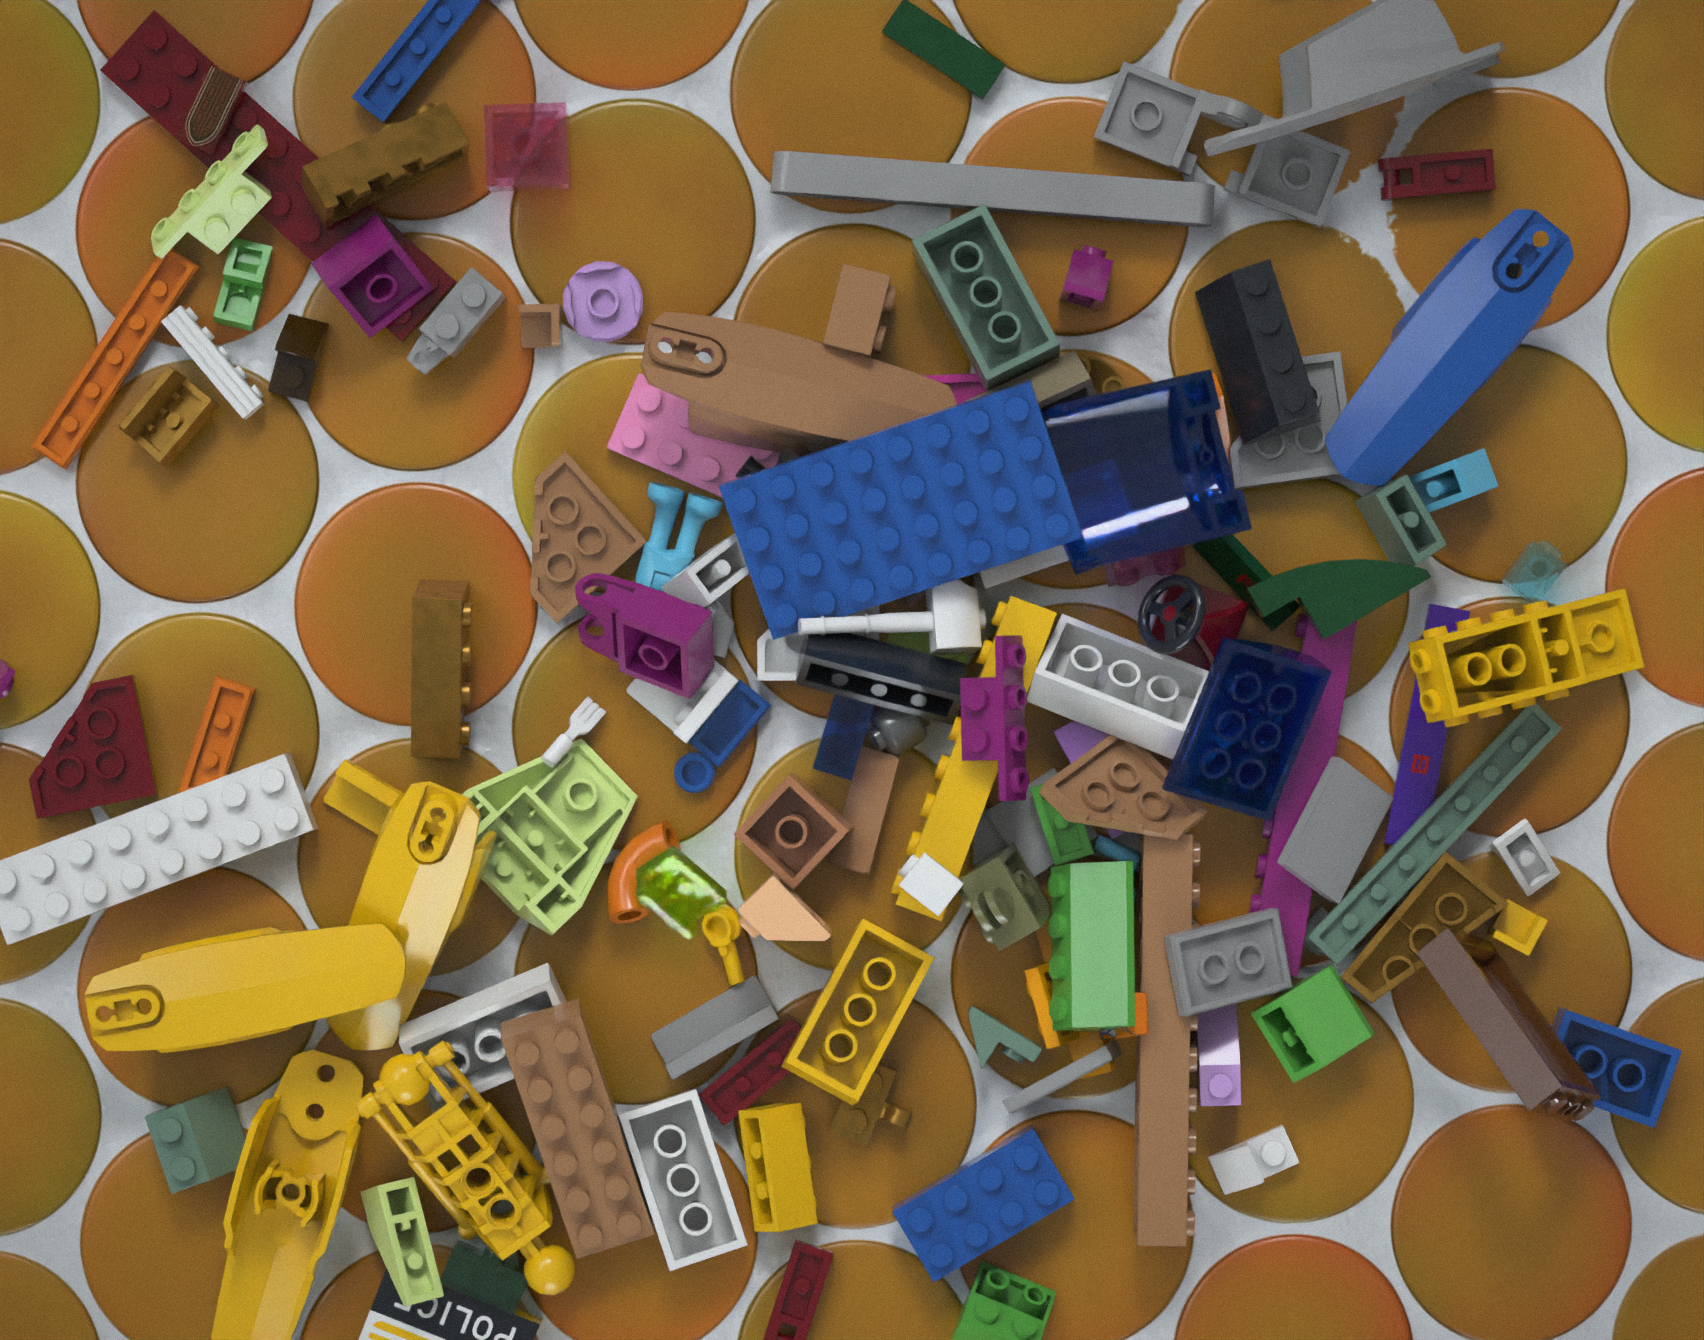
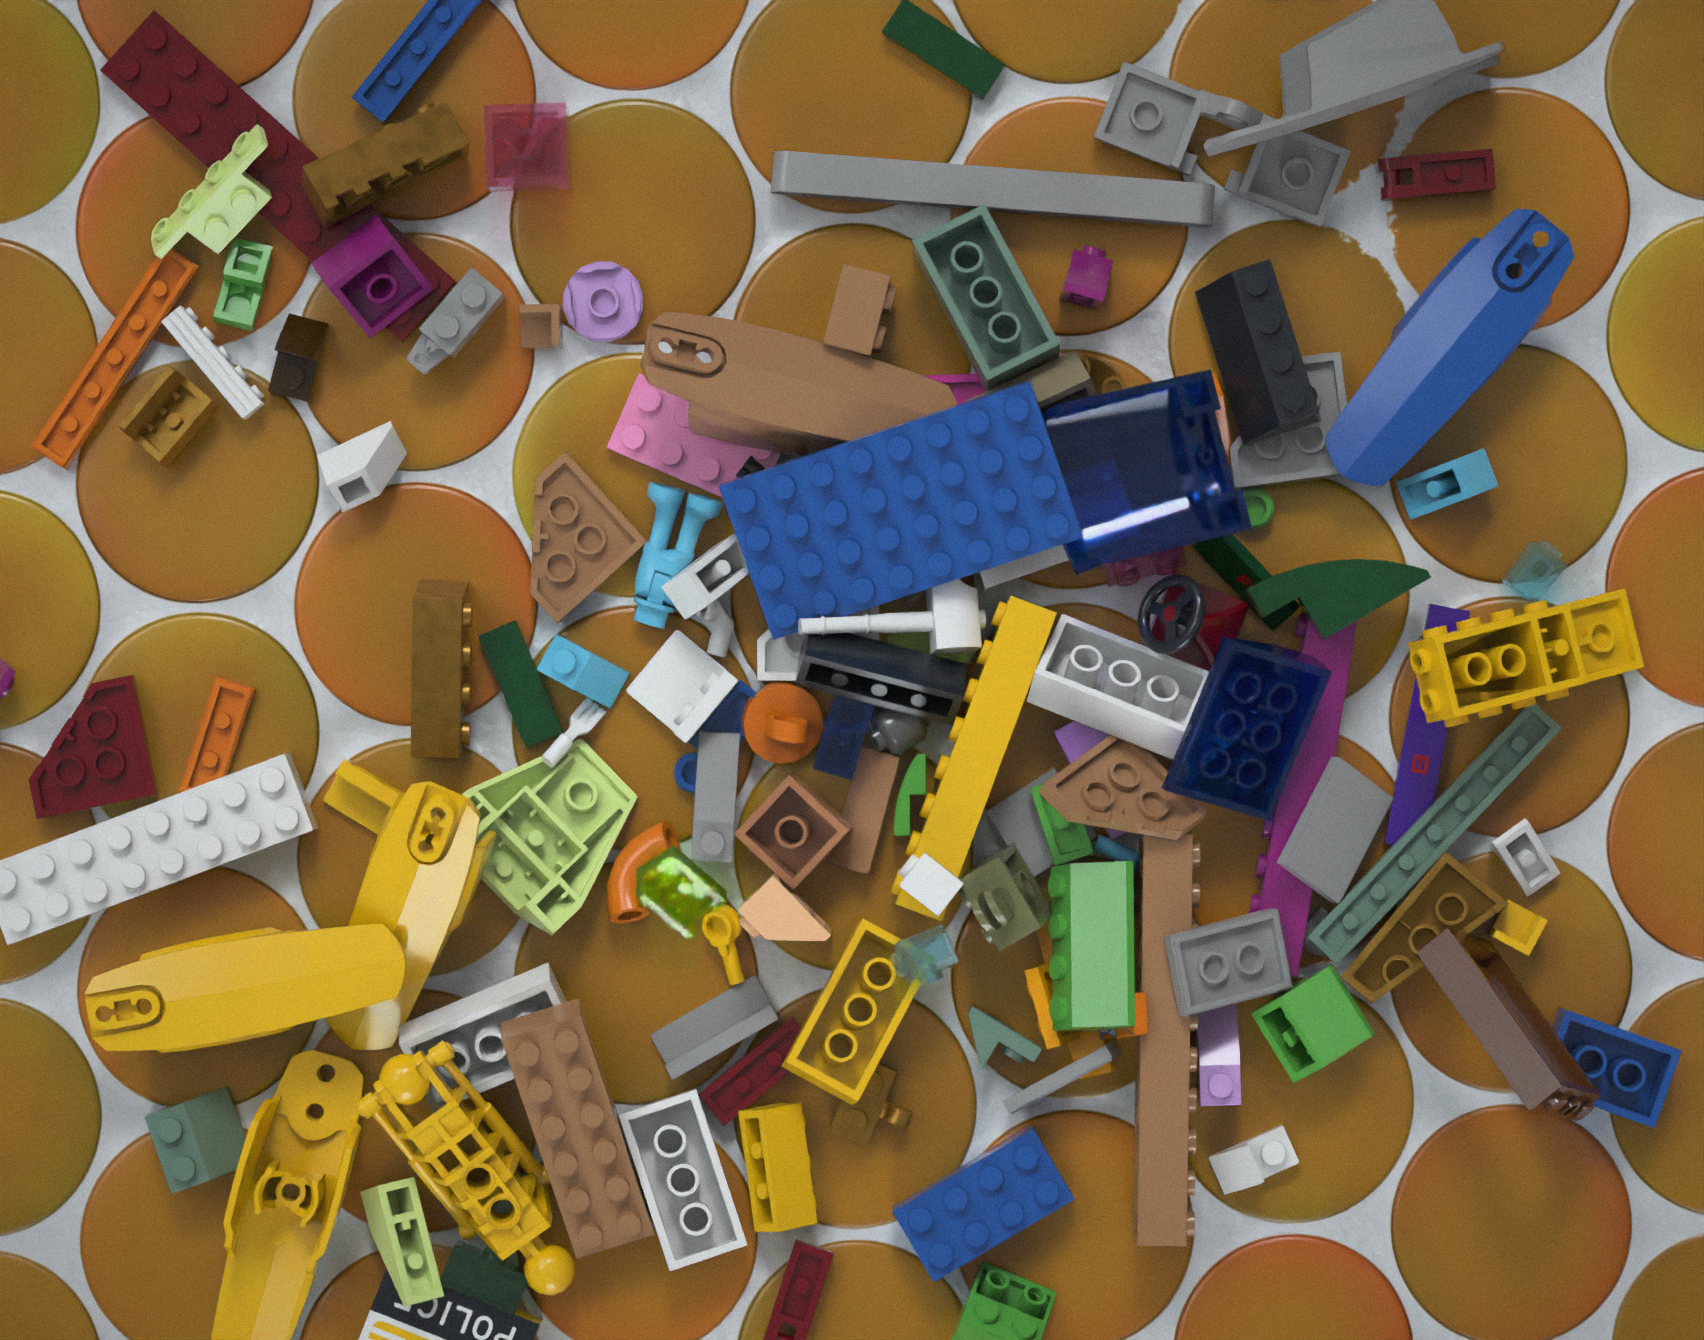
tile [174,64,248,156] -> none
magenta brick [575,573,714,699] -> none
magenta bracket [960,635,1029,801] -> none
sand green brick [1355,474,1447,566] -> none
none -> white slope [317,421,407,512]
none -> dark green tile [478,620,564,748]
none -> medium azure slope [536,634,630,708]
none -> light grey slope [691,731,740,863]
none -> orange tile [741,681,823,764]
none -> clear light blue brick [891,924,959,987]
none -> bright green slope [893,753,926,836]
none -> bright green tile [1233,488,1274,529]

